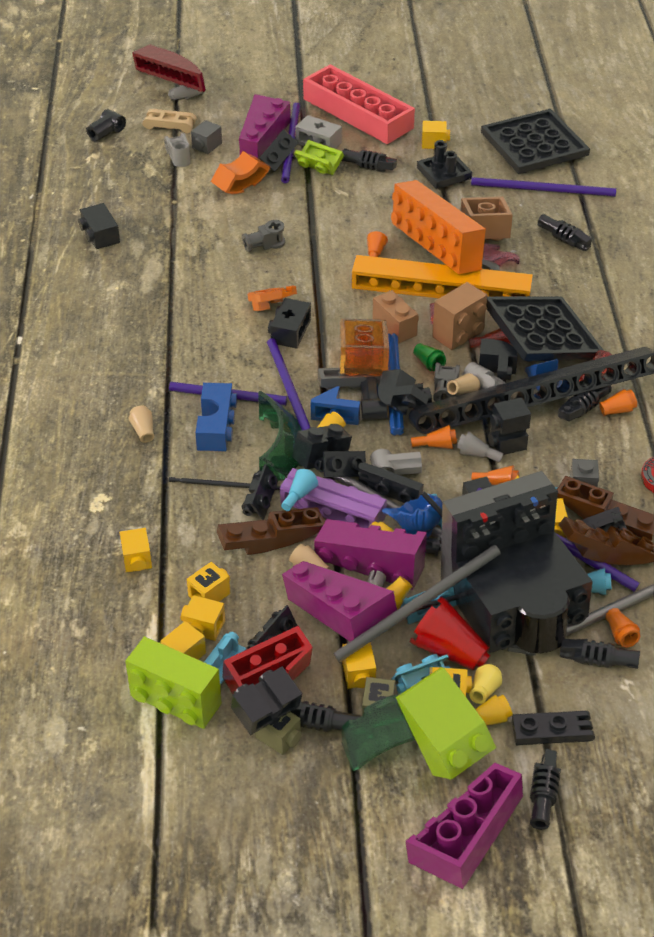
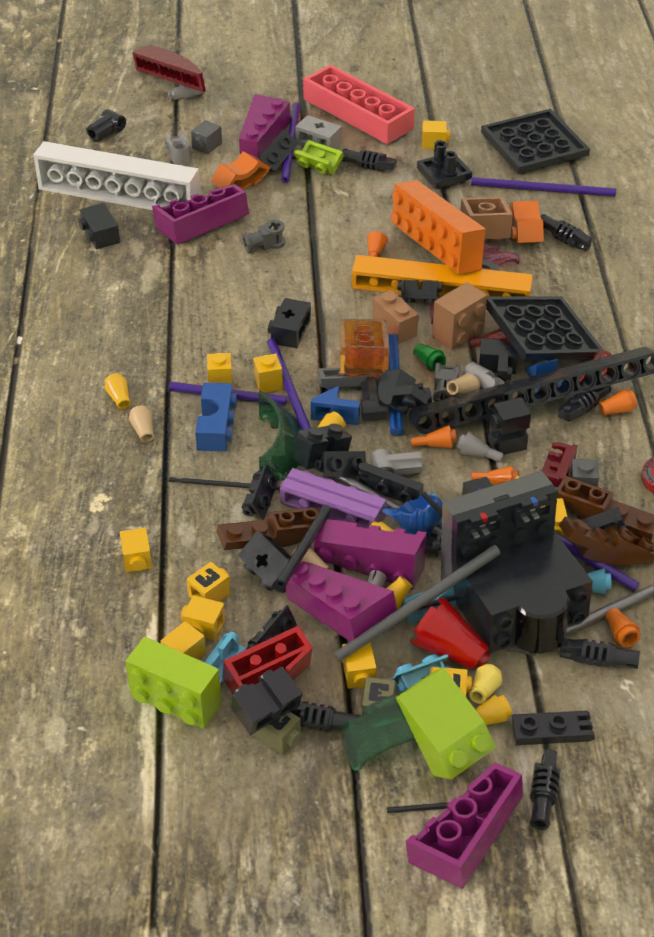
tan plate [143,109,197,133] -> none
orange plate [247,285,297,311] -> none
medium azure cone [281,469,318,511] -> none
none -> white brick [33,141,200,210]
none -> yellow cone [104,373,131,409]
none -> magenta wedge [152,184,249,244]
none -> yellow brick [207,353,233,388]
none -> black brick [238,530,291,593]
none -> yellow brick [253,354,283,393]
none -> black piece [275,505,331,589]
none -> black axle [387,802,449,813]
none -> black hinge [397,279,443,303]
none -> orange brick [509,200,544,243]
none -> dark red hinge [542,442,578,487]

